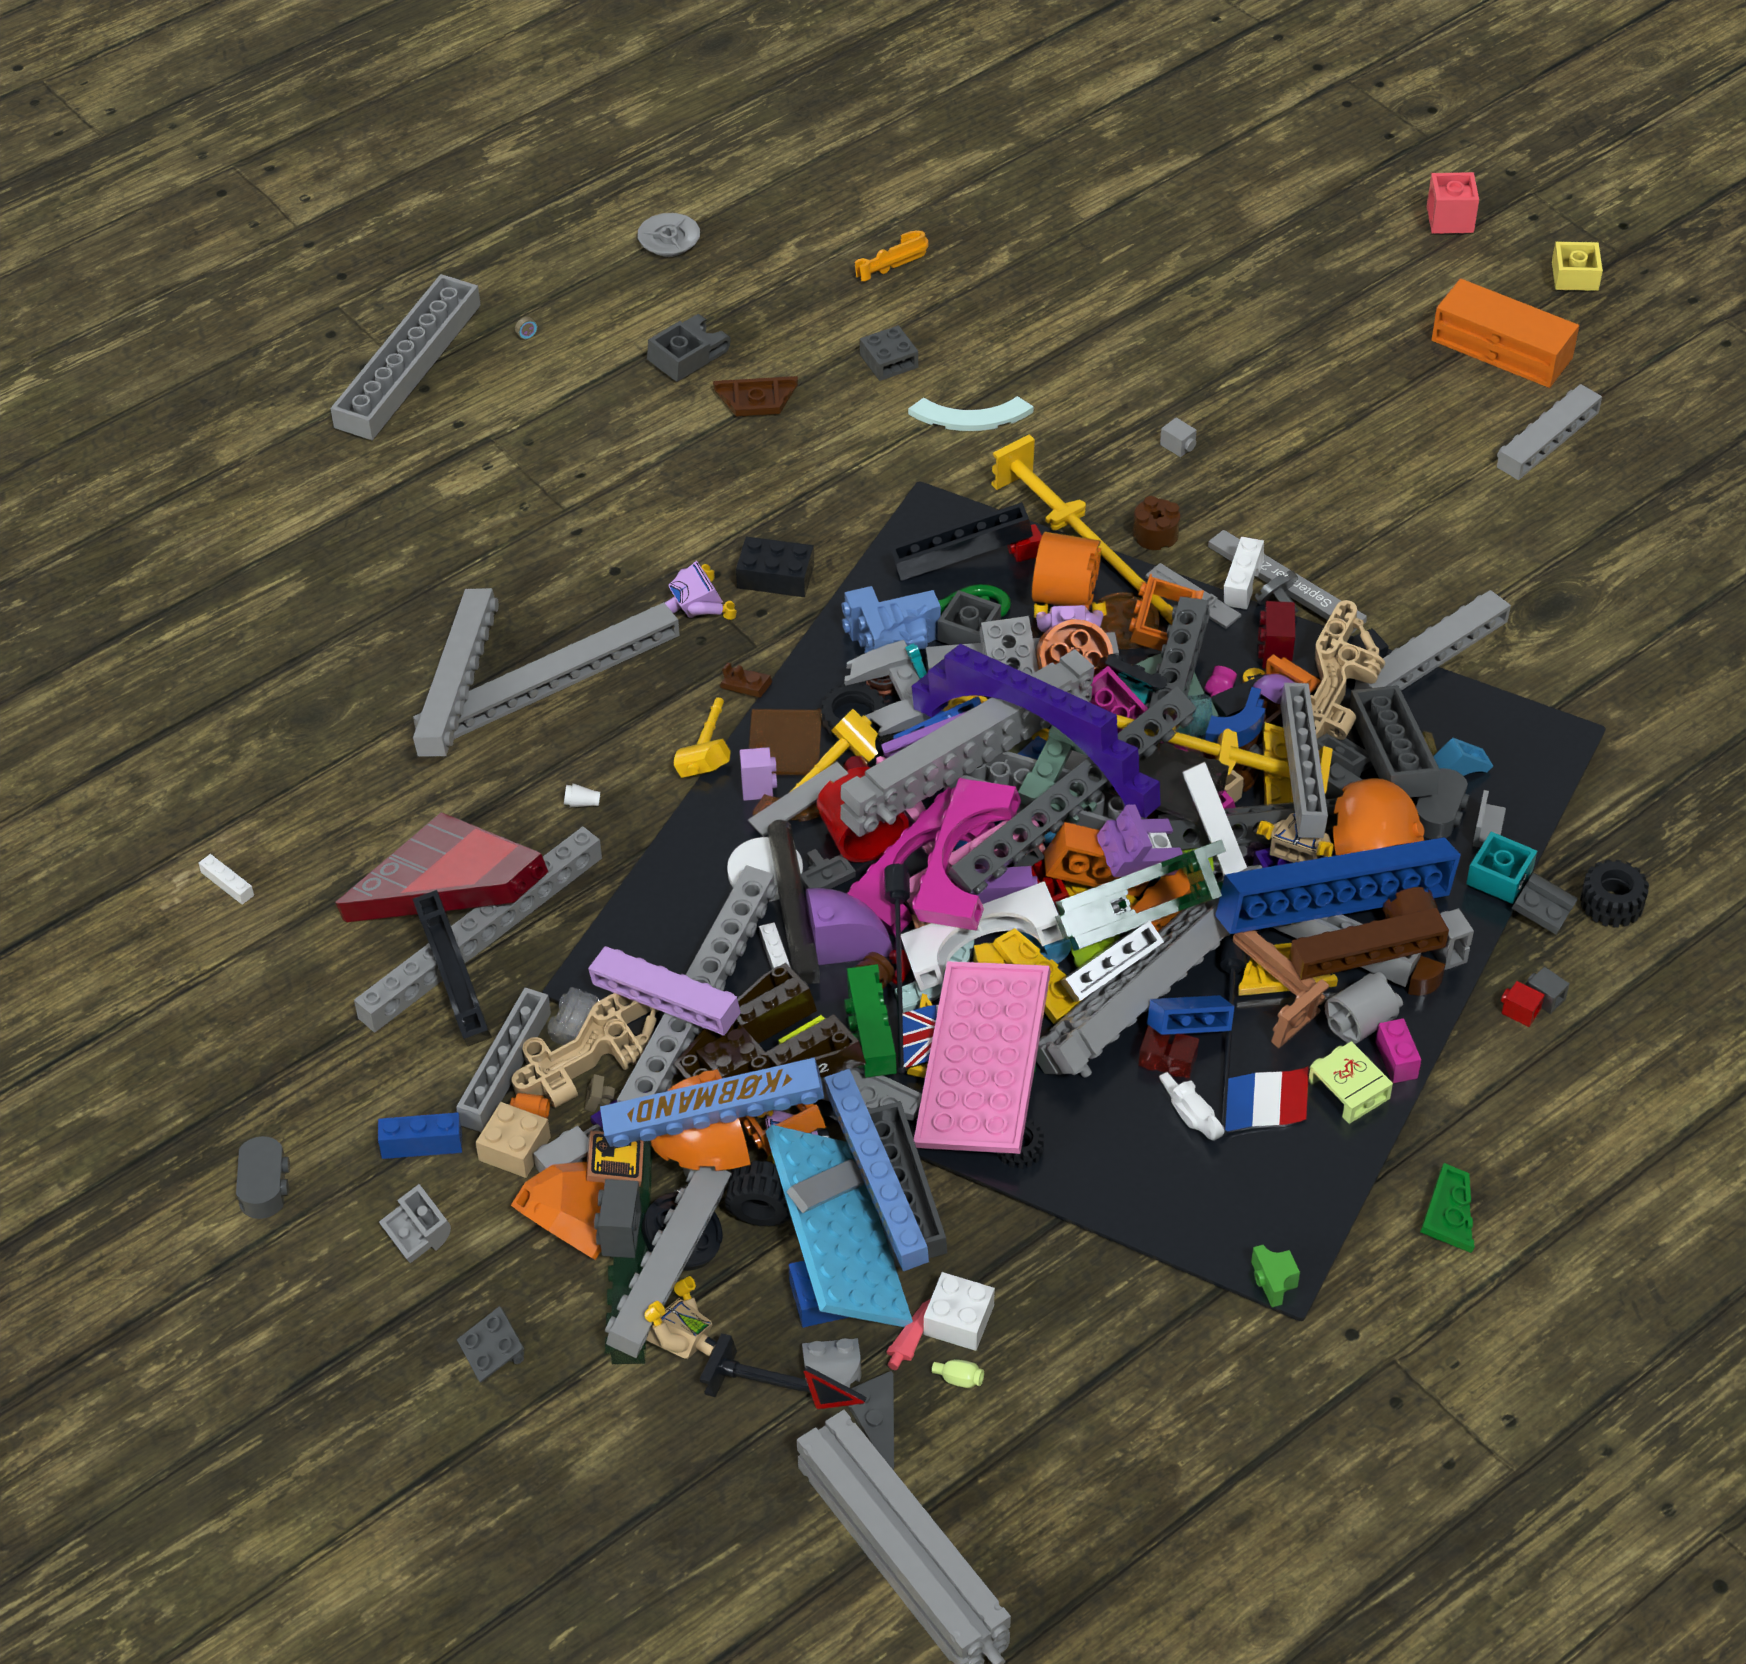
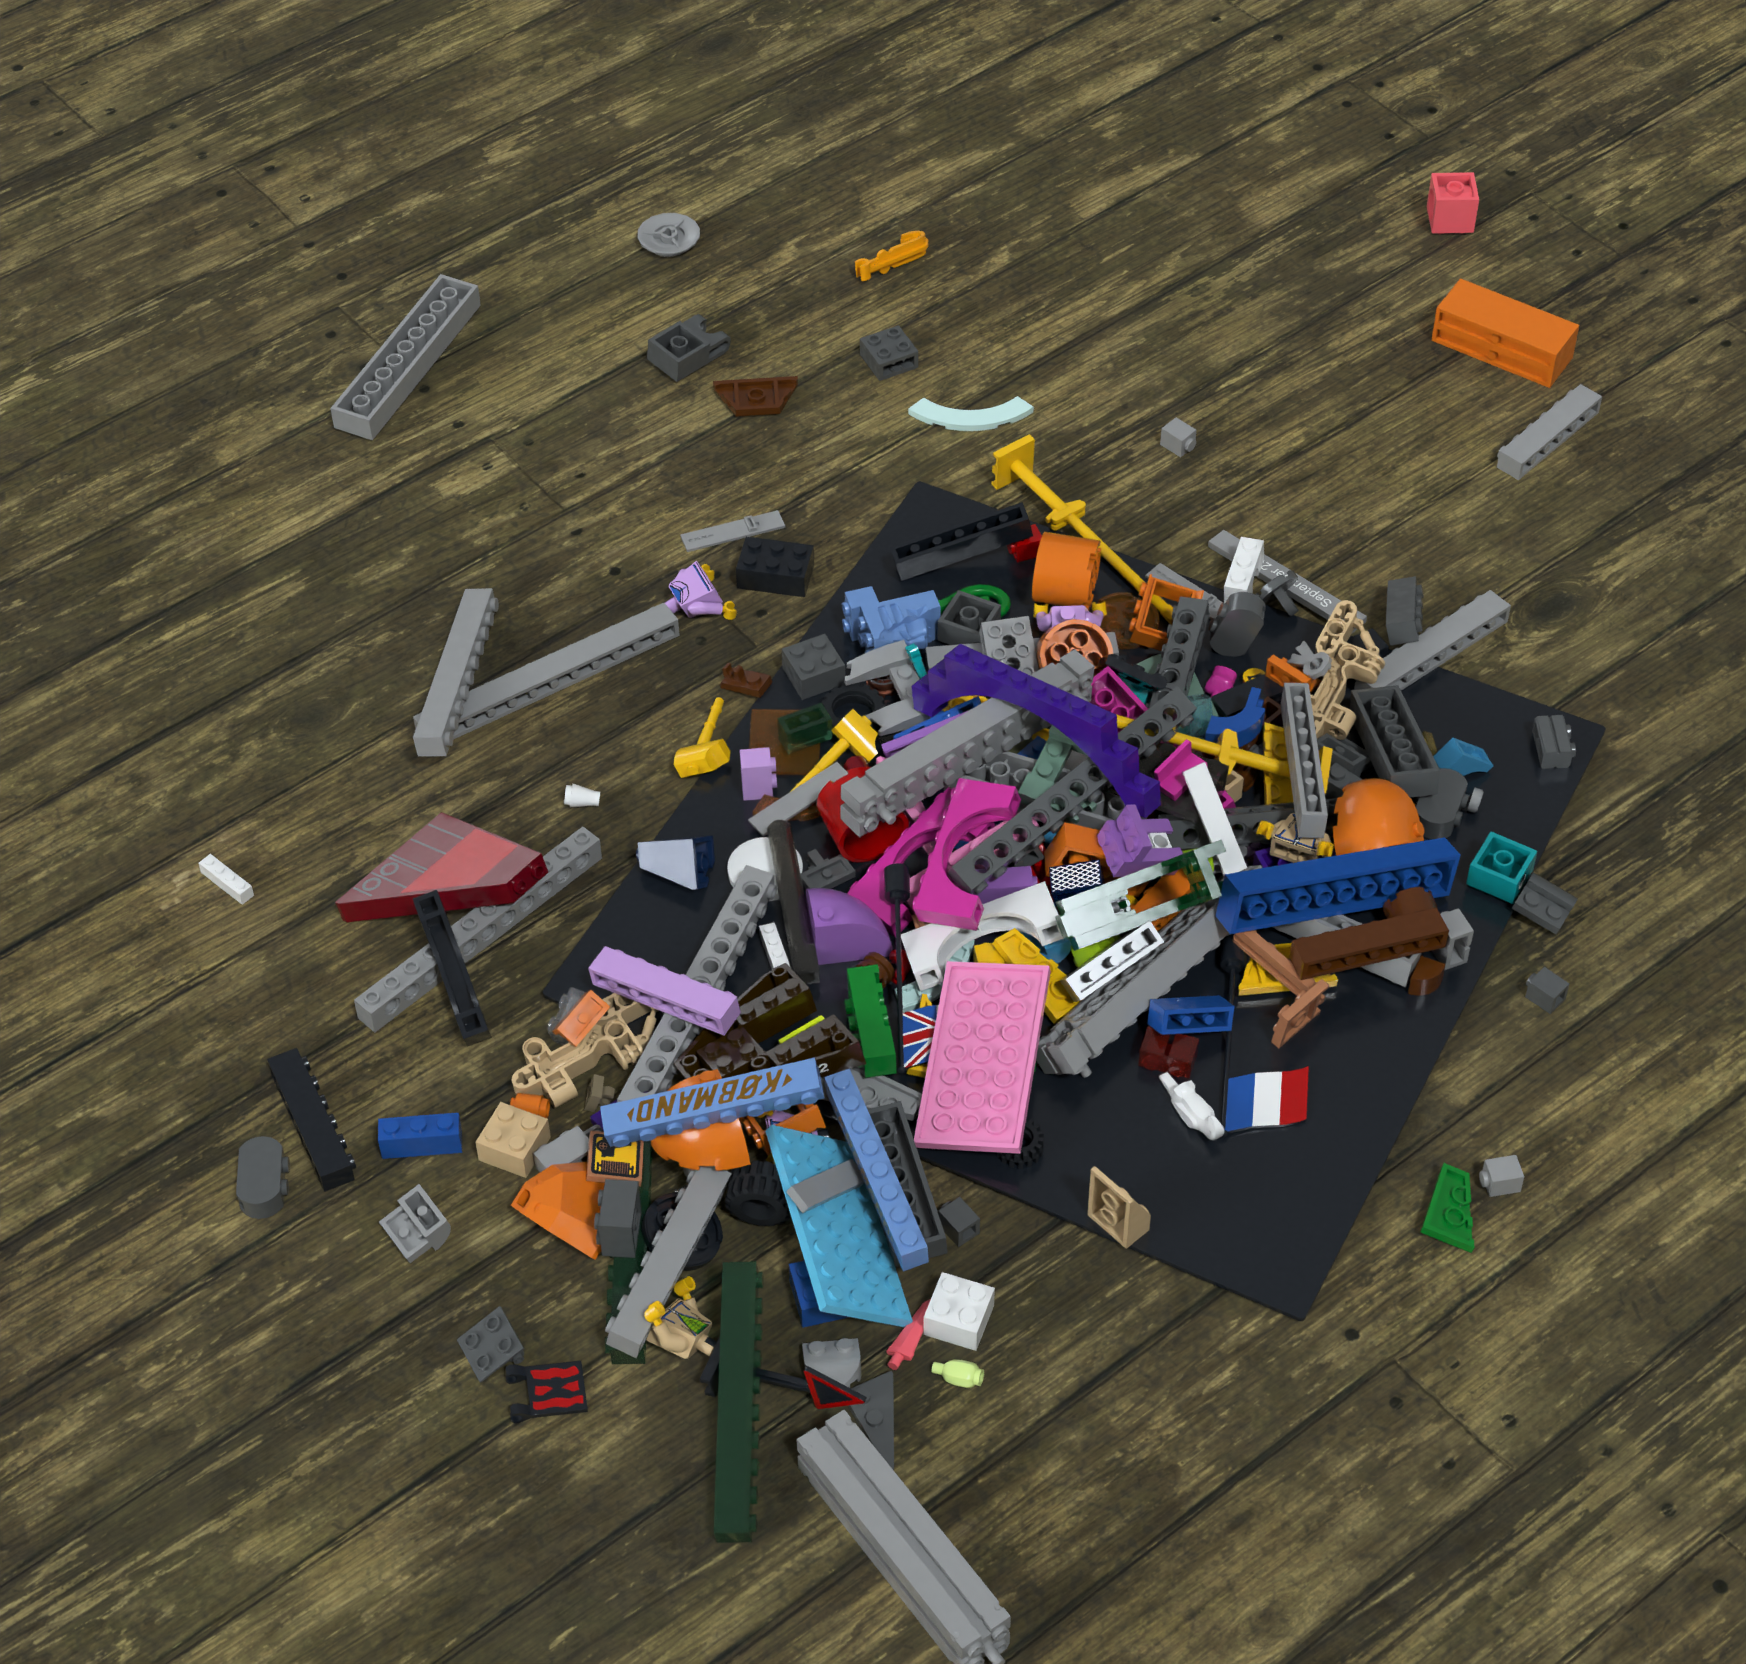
light grey brick [456,988,551,1132] -> none
dark tan tile [515,317,538,340] -> none
reddish brown brick [1133,496,1180,550] -> none
bright green brick [1251,1245,1300,1307] -> none
medium lavender brick [1253,674,1295,704] -> none
dark red brick [1258,601,1295,669] -> none
yellowish green panel [1308,1041,1393,1124] -> none
light grey cylinder [1325,972,1403,1044] -> none
dark pink brick [1375,1018,1421,1083] -> none
light grey panel [1473,790,1506,848] -> none
red brick [1501,981,1545,1027] -> none
light yellow brick [1552,242,1603,291] -> none
black tyre [1580,859,1649,928] -> none
none -> black brick [267,1048,356,1192]
none -> black flag [506,1361,588,1423]
none -> orange panel [552,990,610,1047]
none -> slope [636,835,715,890]
none -> light grey piece [680,510,785,552]
none -> clear green brick [714,1261,764,1543]
none -> clear green brick [777,703,832,754]
none -> dark grey brick [782,634,845,700]
none -> dark grey brick [938,1197,980,1247]
none -> clear blue panel [1049,859,1105,906]
none -> tan slope [1088,1166,1151,1249]
none -> dark pink panel [1154,739,1208,801]
none -> dark grey brick [1208,592,1266,657]
none -> light grey piece [1287,641,1332,680]
none -> dark grey brick [1386,576,1424,645]
none -> light grey tile [1467,788,1484,813]
none -> light grey brick [1479,1155,1524,1197]
none -> dark grey brick [1532,715,1576,769]

